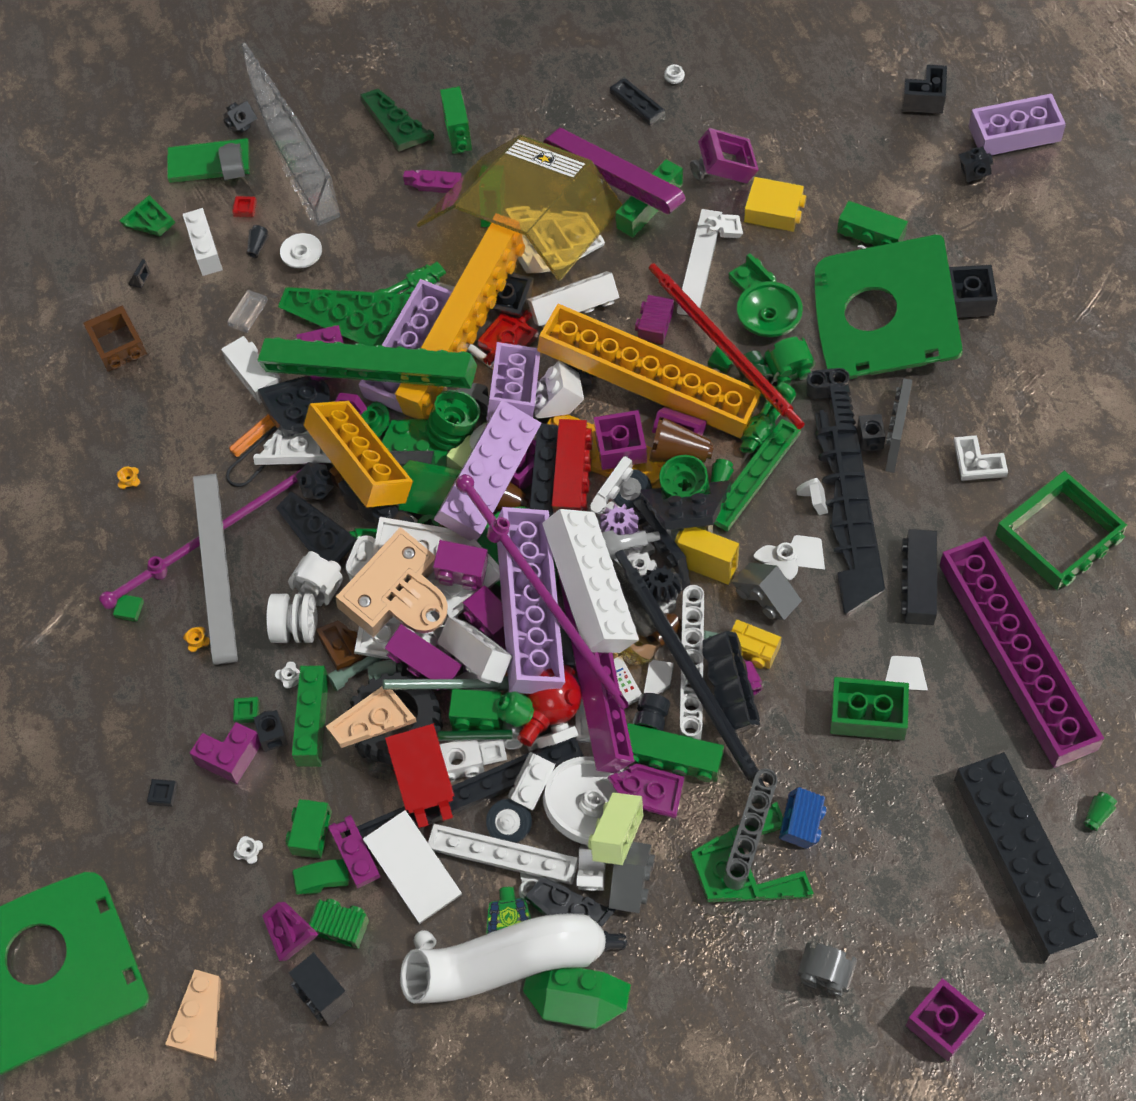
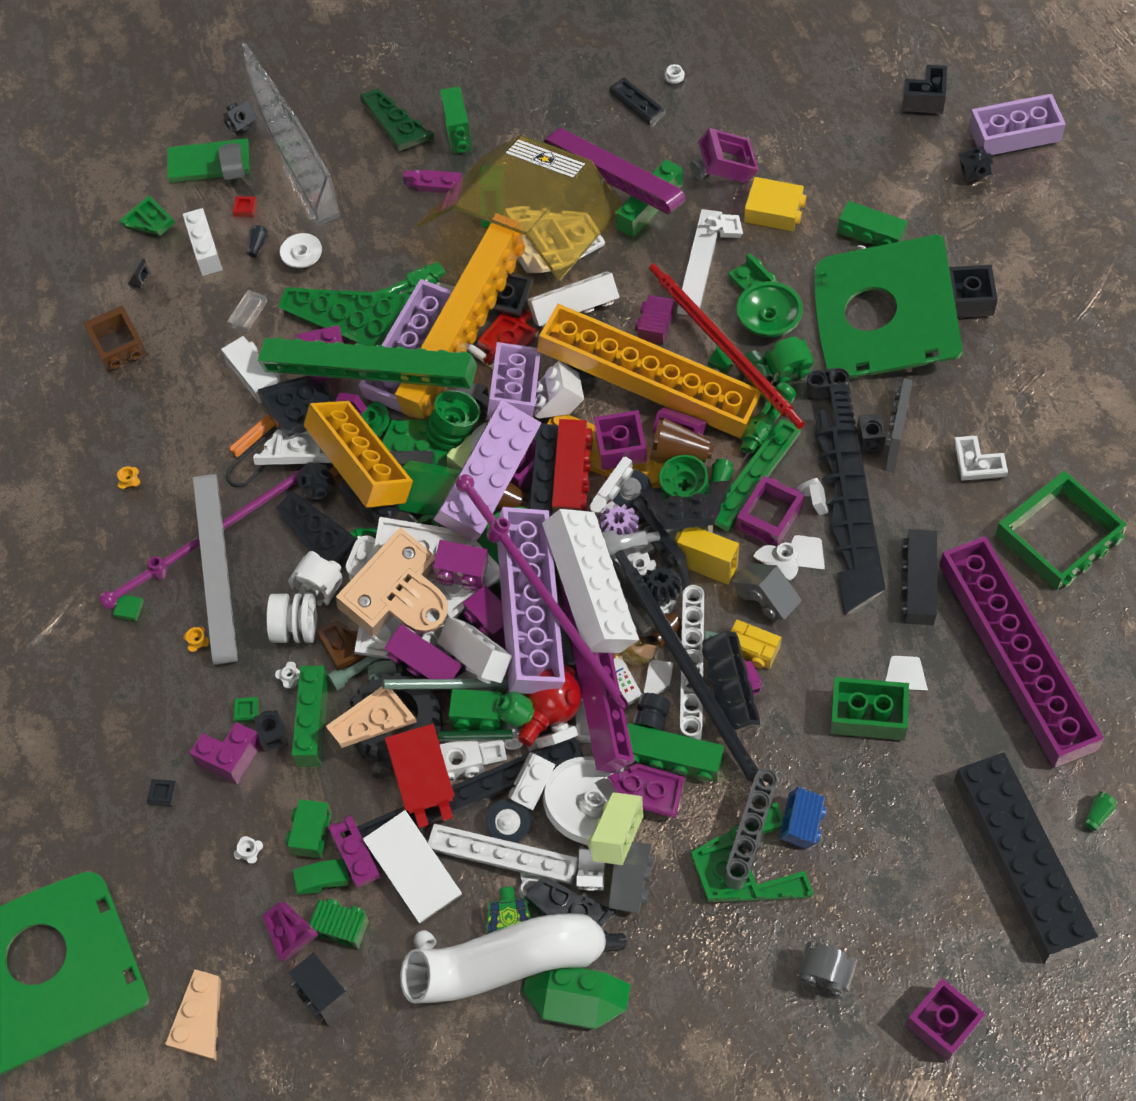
none -> magenta window [736,476,804,547]

